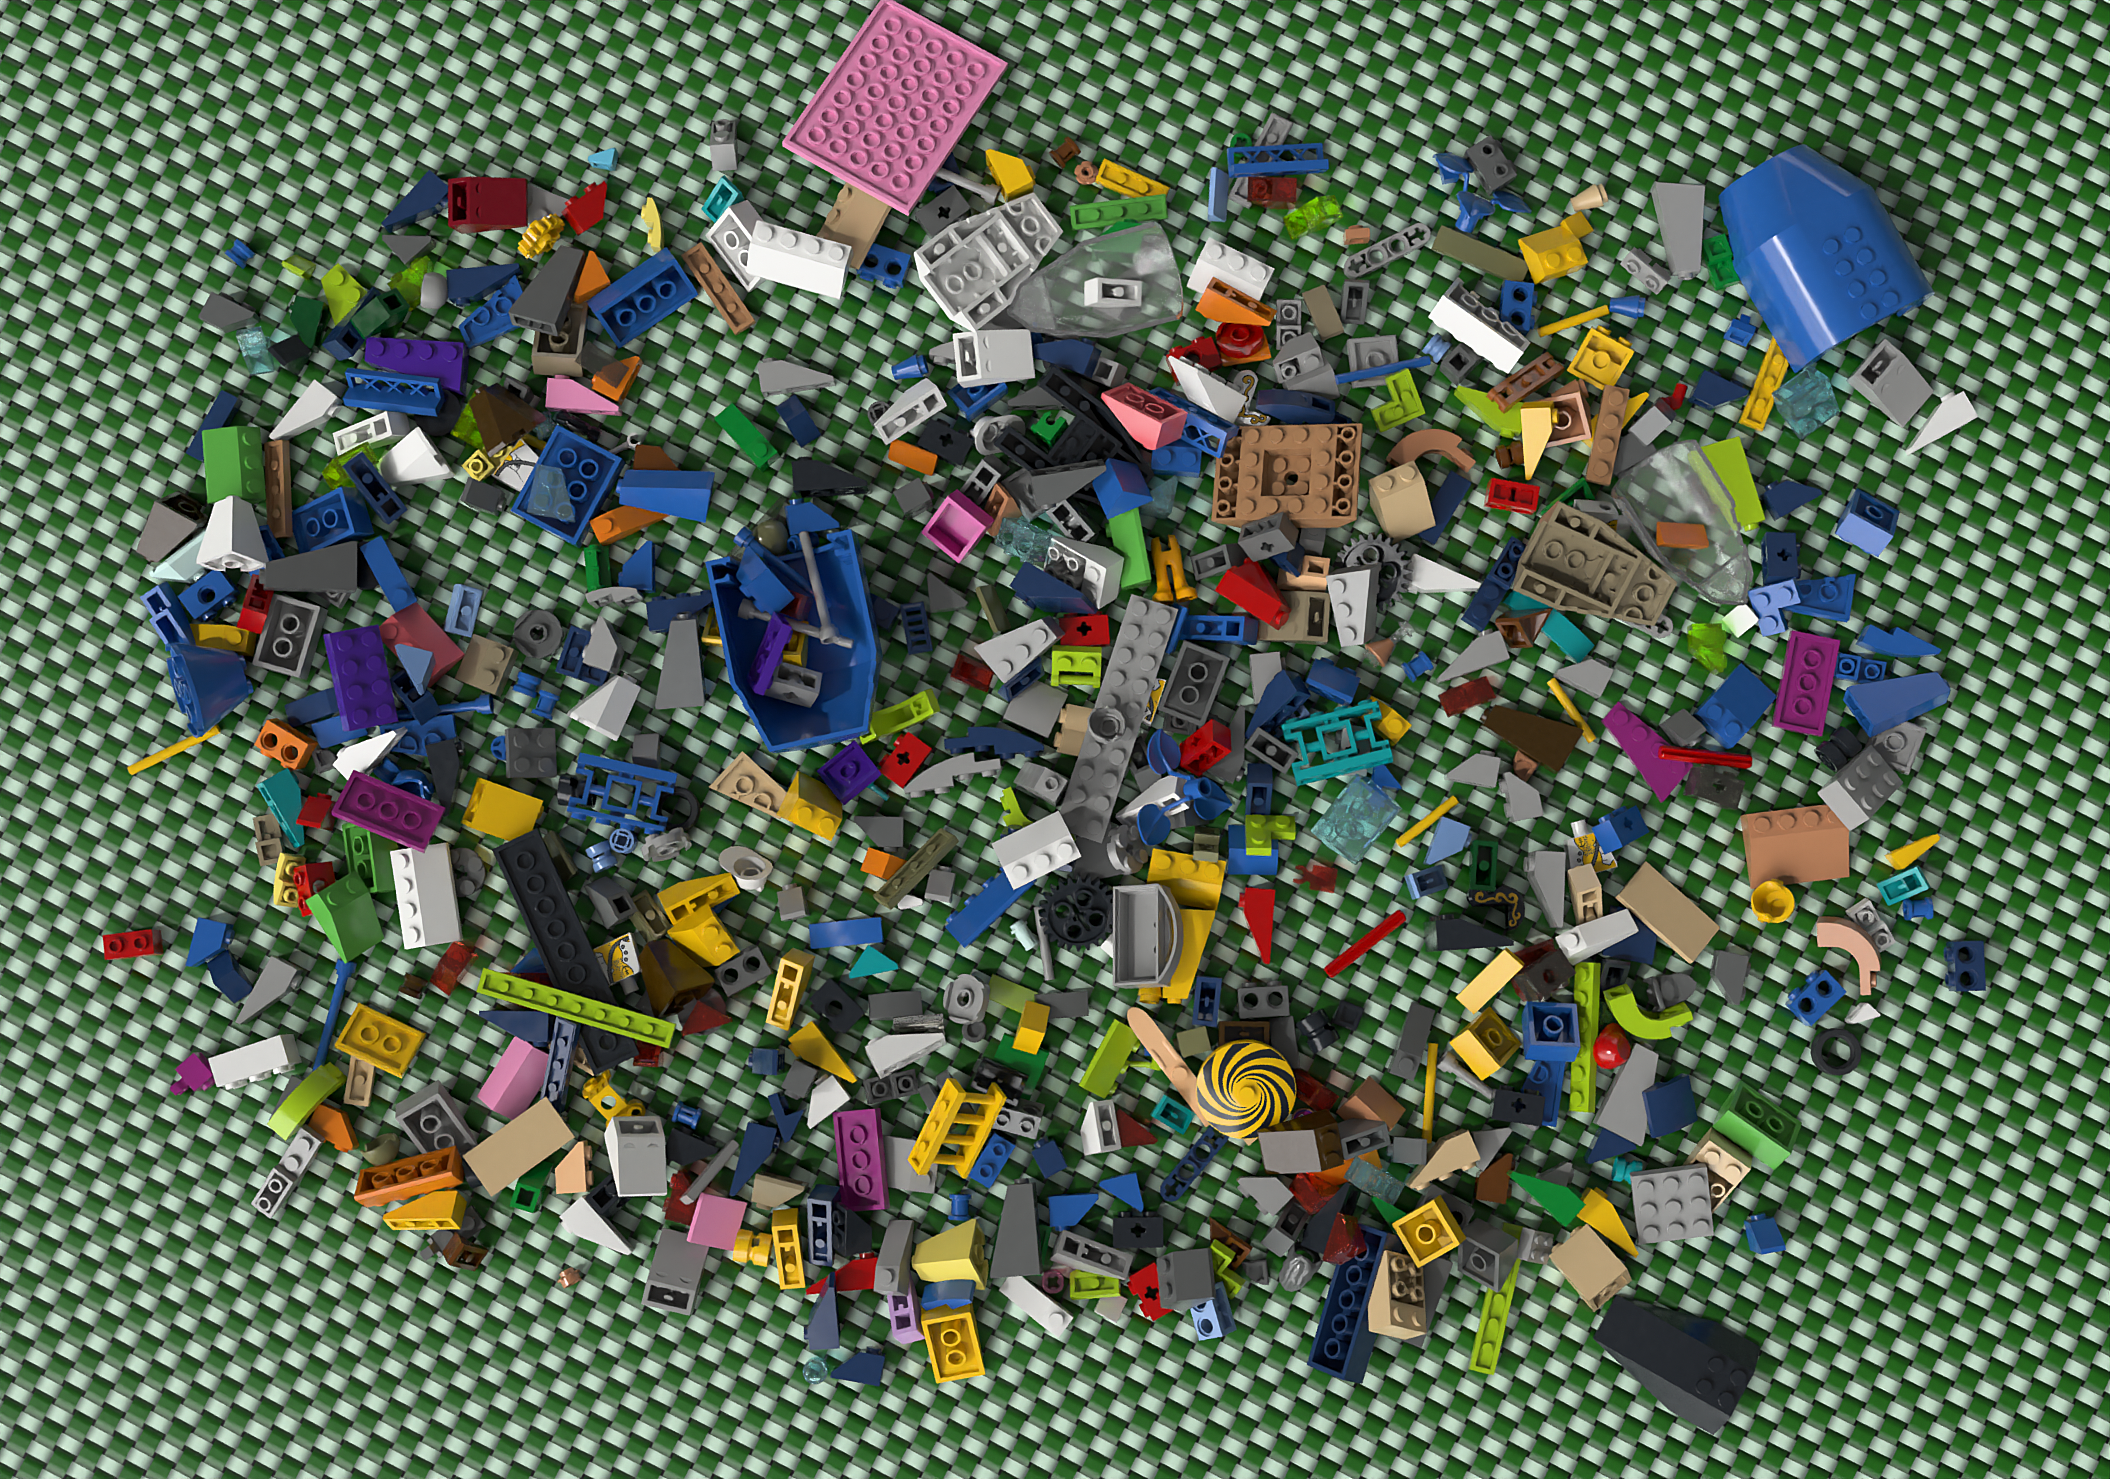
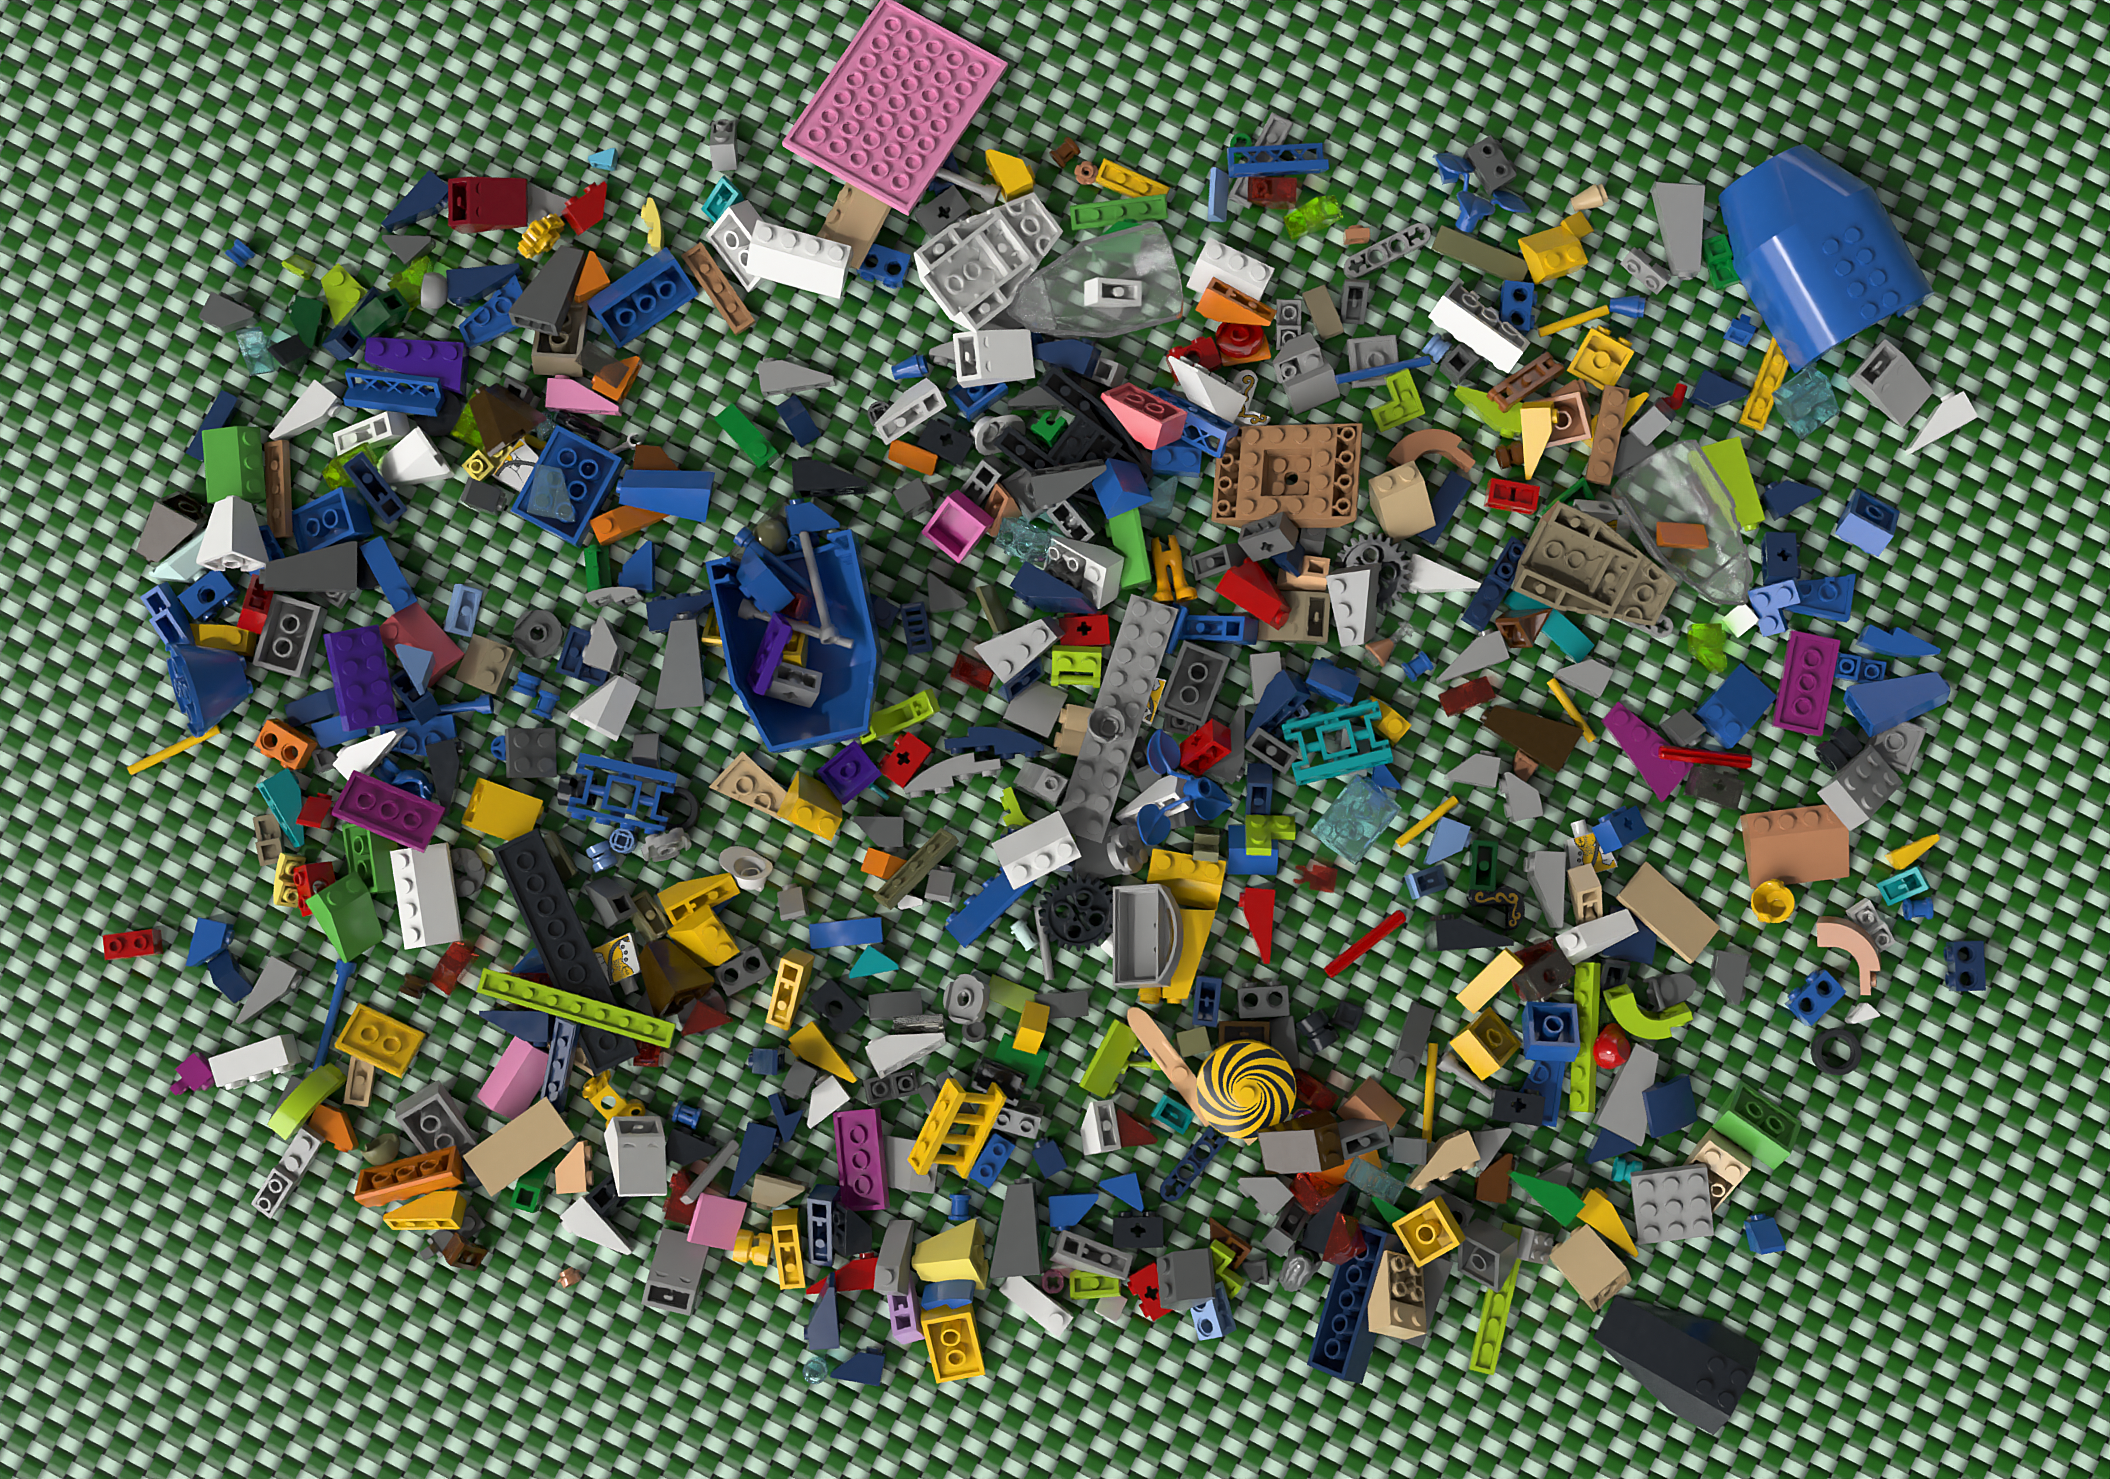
dark blue slope [1256,389,1352,425] -> none

